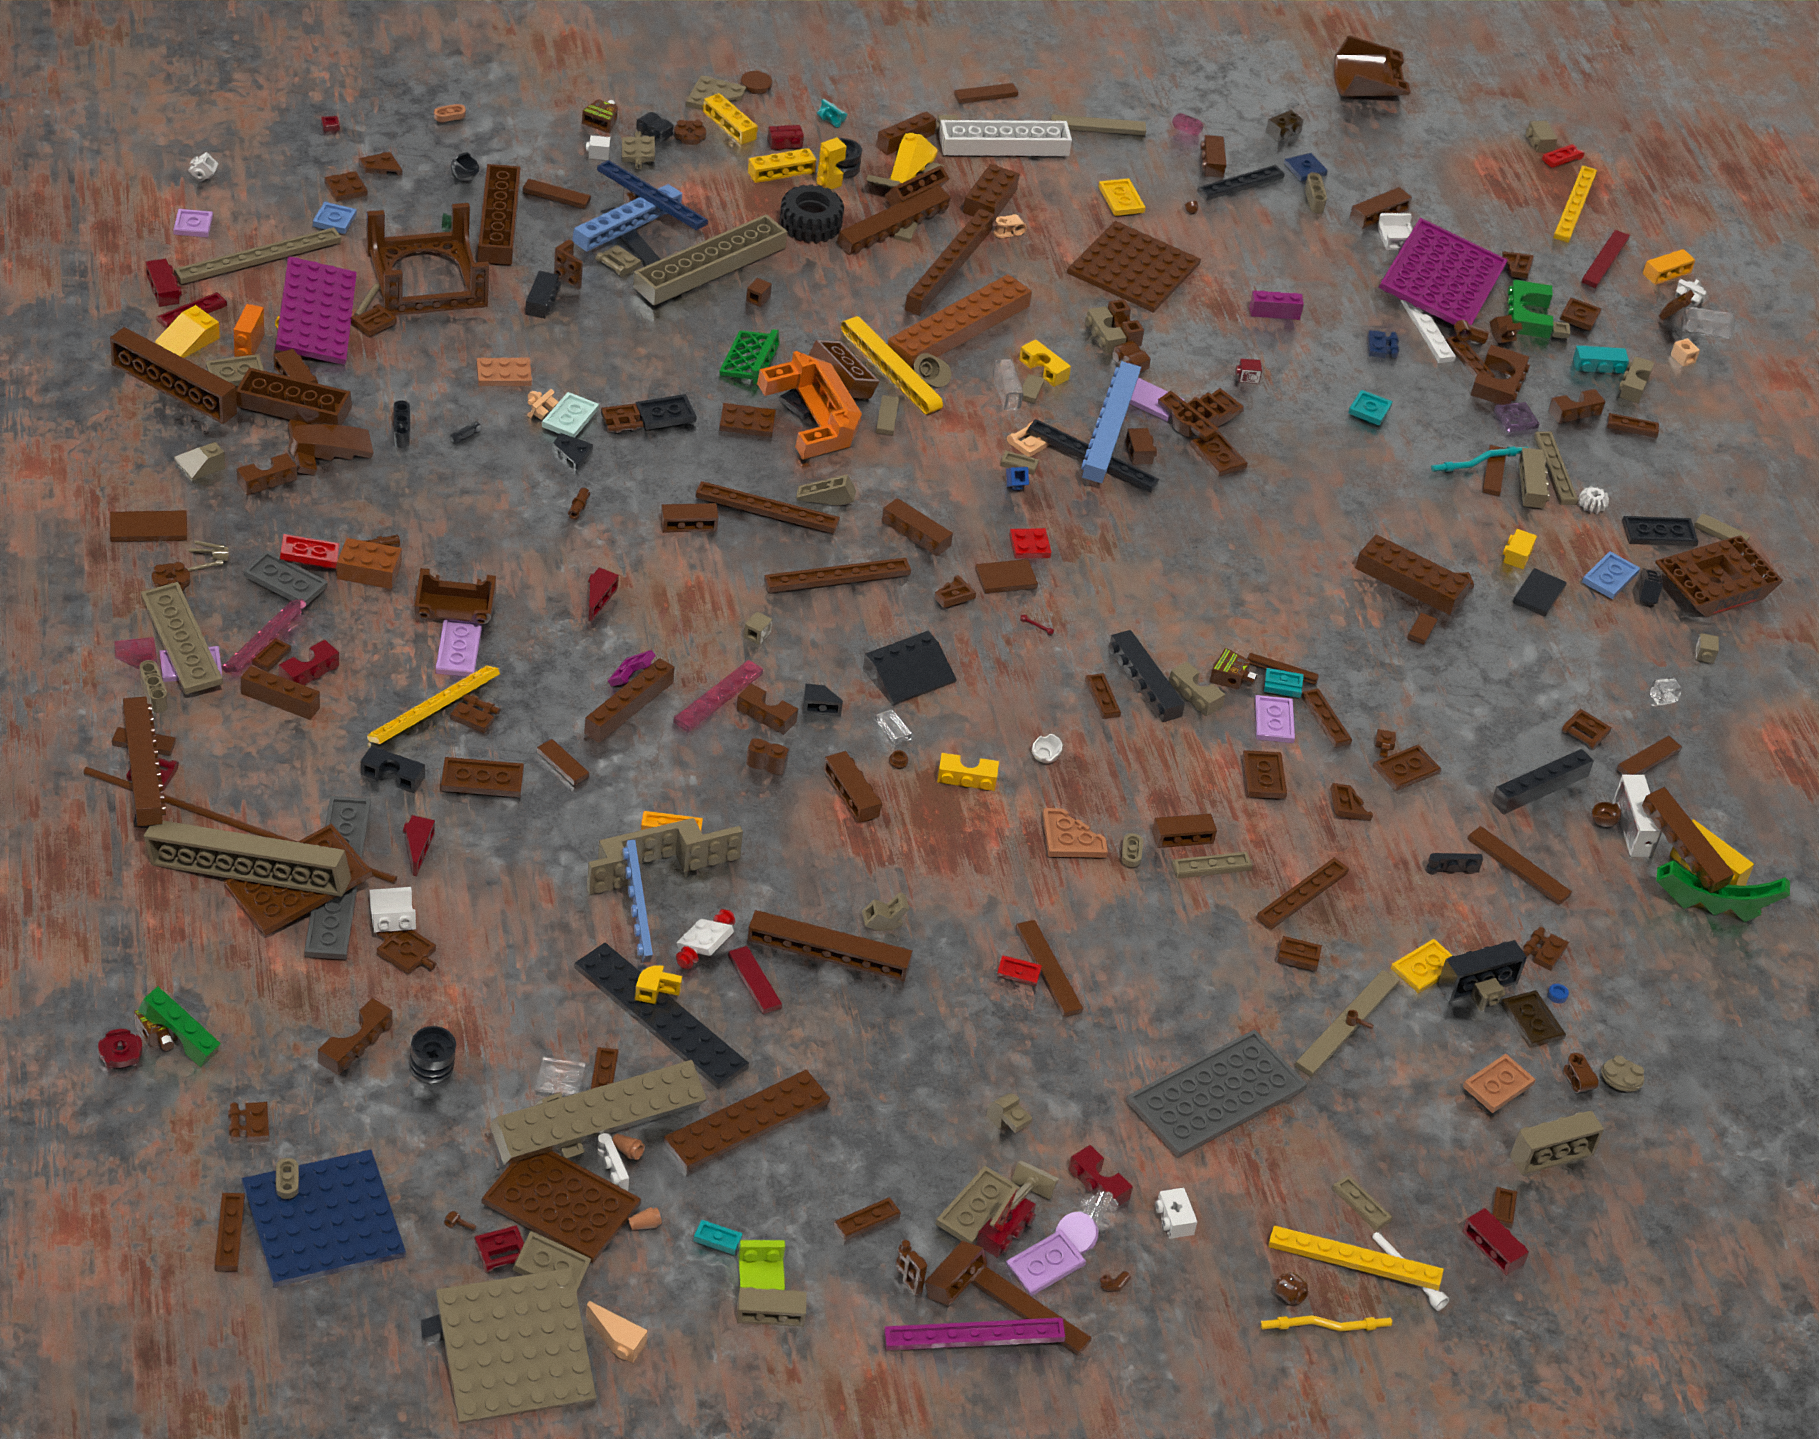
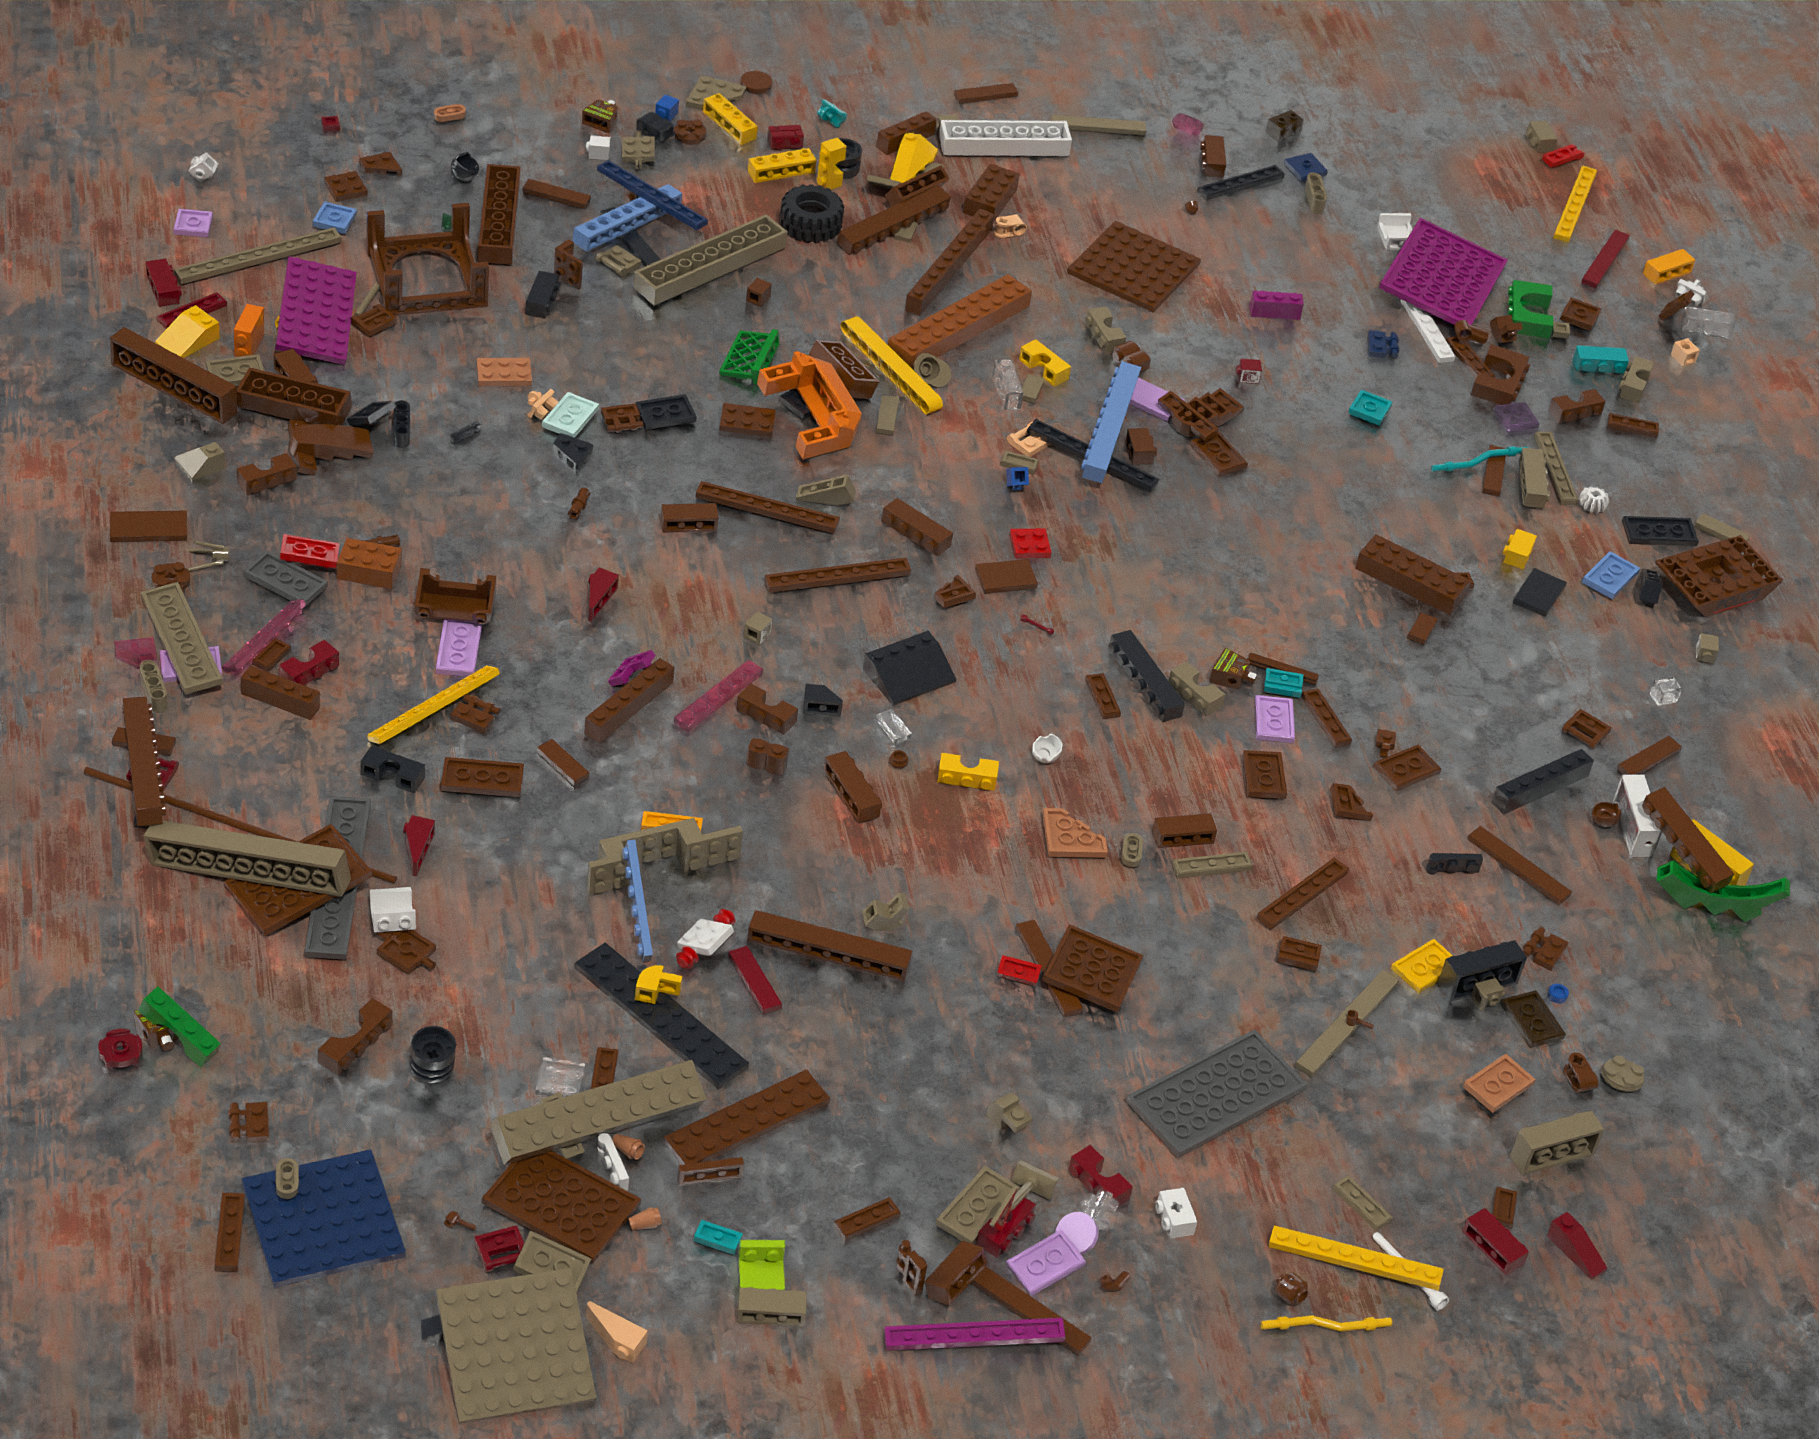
yellow plate [1098,178,1146,216] -> none
reddish brown arch [1108,299,1144,346] -> none
reddish brown windscreen [1334,35,1411,96] -> none
reddish brown brick [1349,187,1412,229] -> none
reddish brown wing [1502,251,1534,279] -> none
none -> black plate [347,401,396,426]
none -> blue brick [655,94,679,121]
none -> reddish brown plate [677,1157,744,1185]
none -> reddish brown plate [1042,924,1144,1013]
none -> dark red slope [1547,1212,1607,1280]

